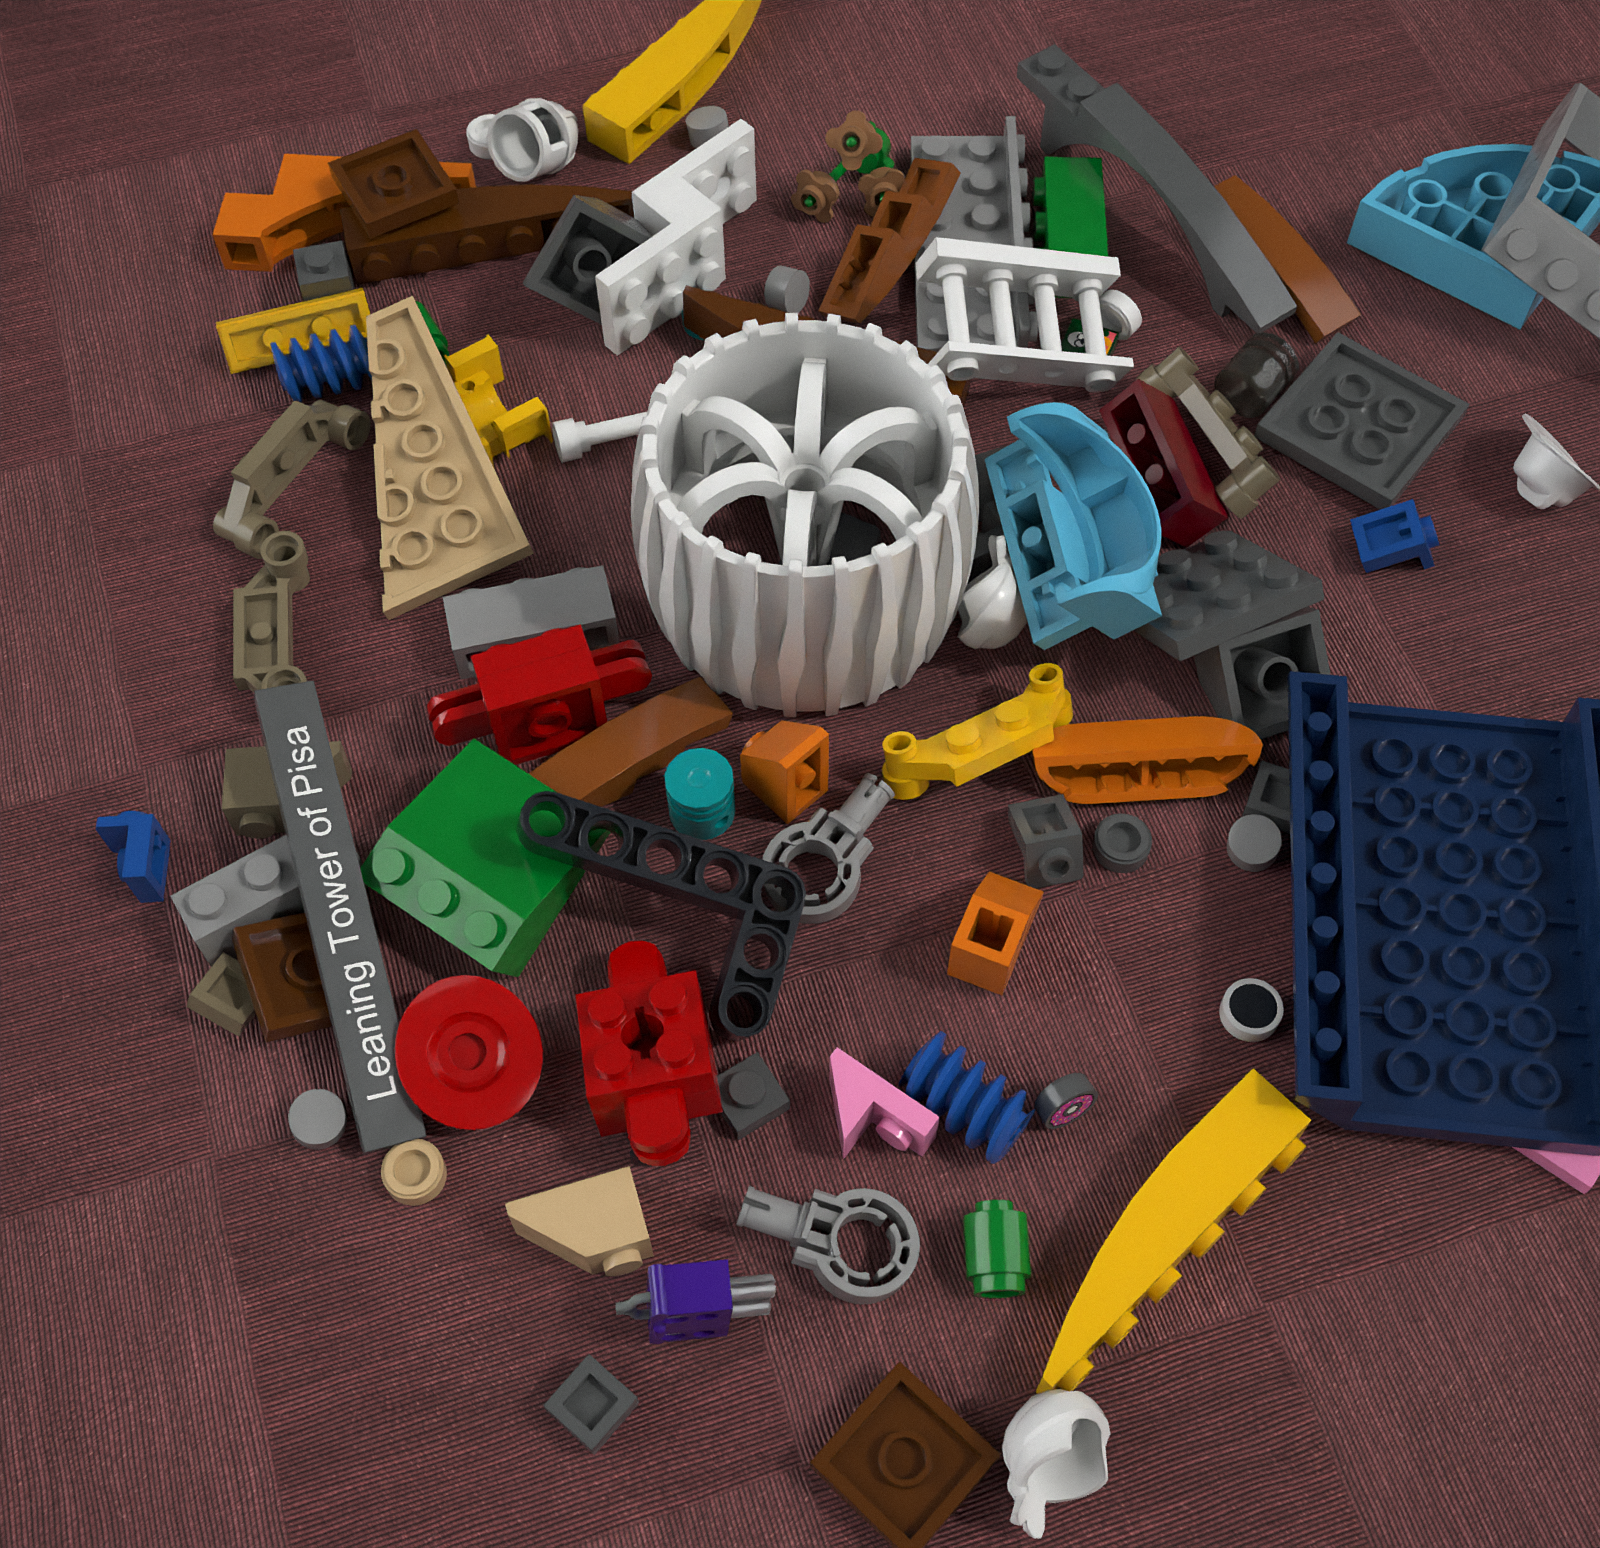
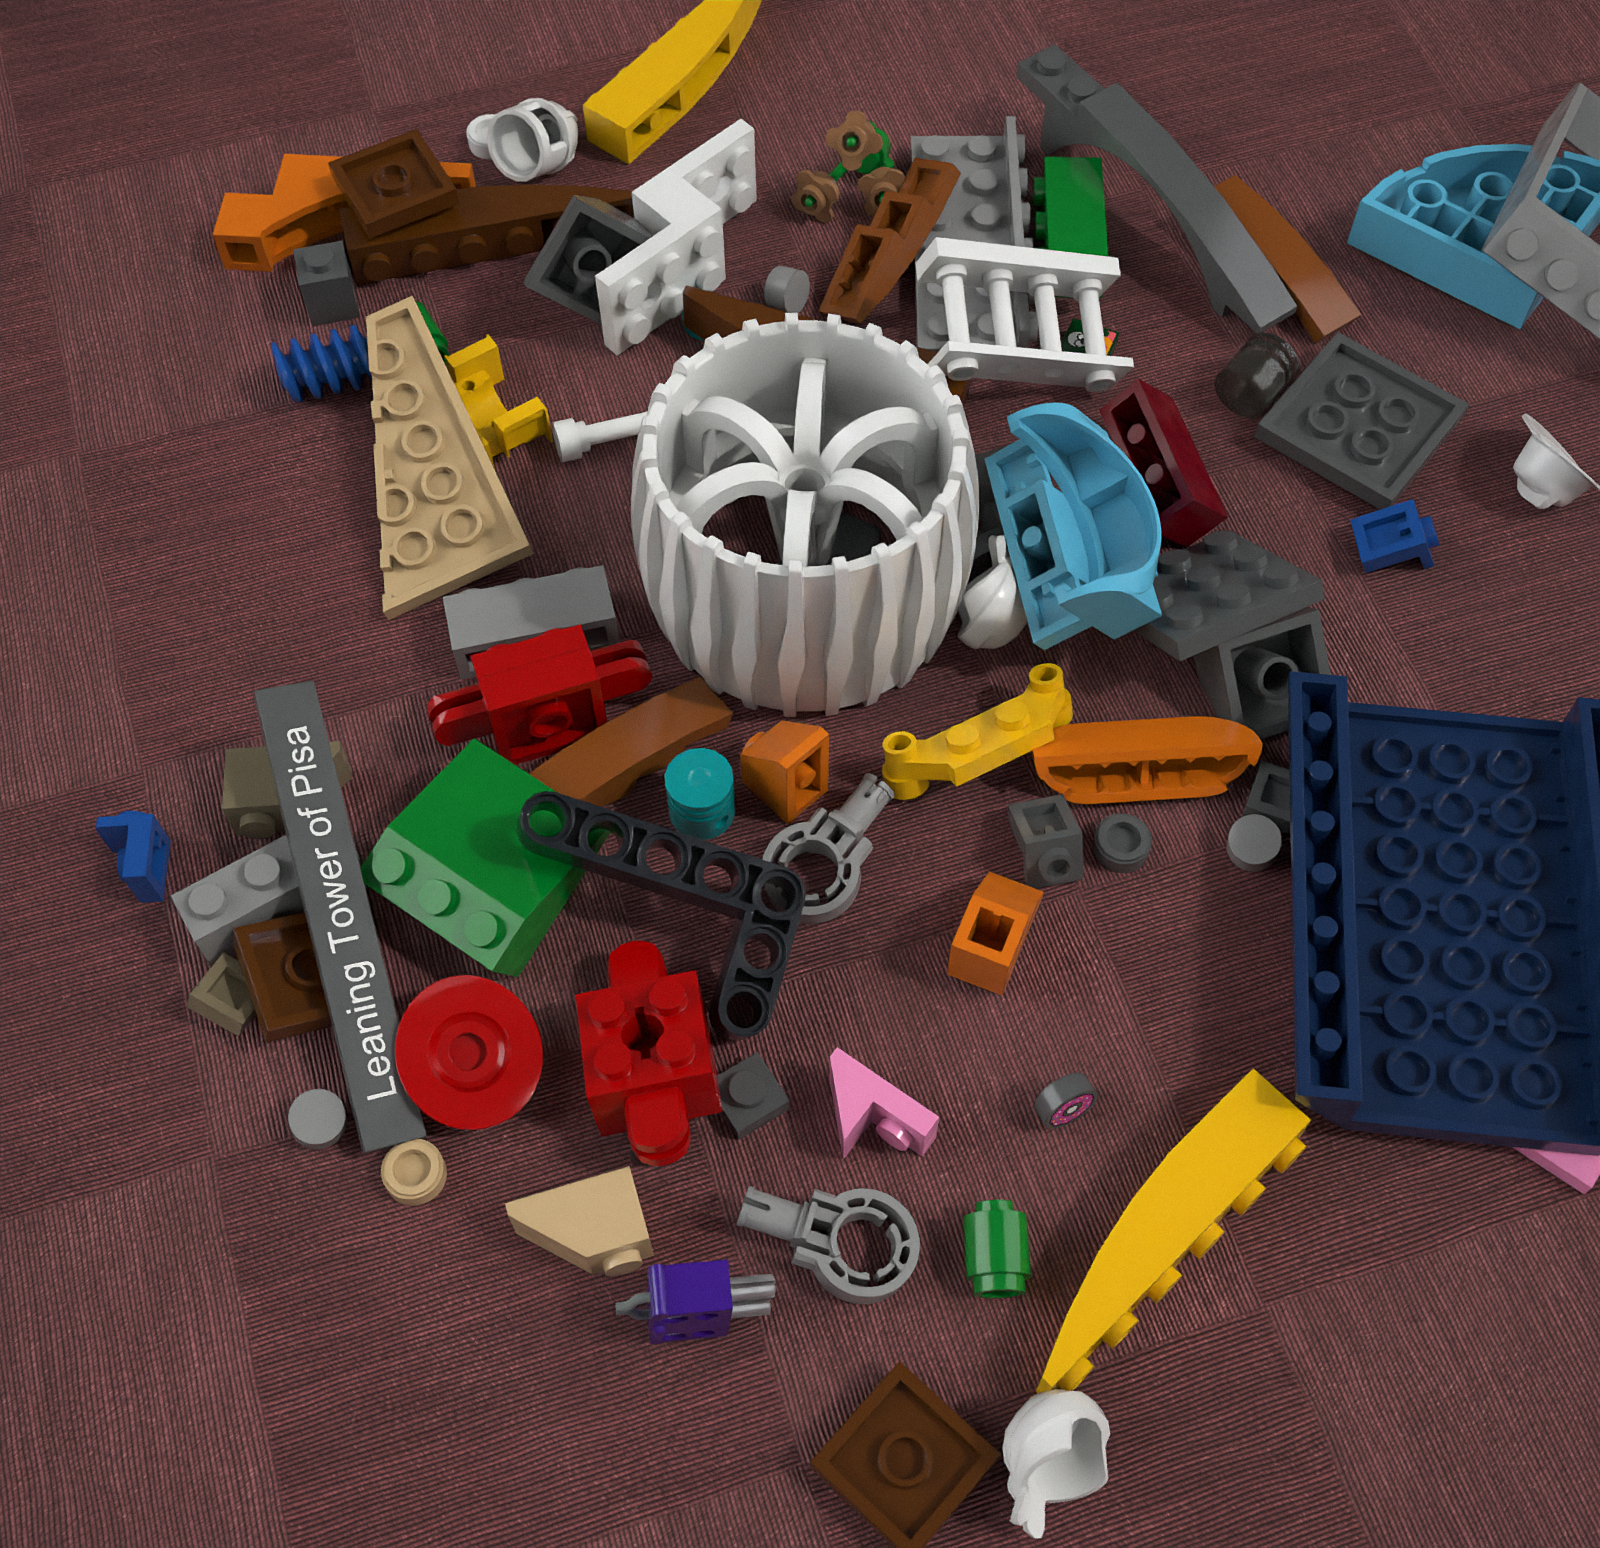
dark tan plate [213,400,371,559] -> none
yellow tile [216,288,370,374] -> none
dark tan plate [233,531,310,693] -> none
dark grey plate [543,1354,639,1455] -> none
light grey piece [686,106,729,148] -> none
blue piece [898,1031,1036,1164] -> none
white tile [1099,290,1142,340] -> none
dark tan plate [1136,346,1280,519] -> none
tile [1219,978,1284,1042] -> none

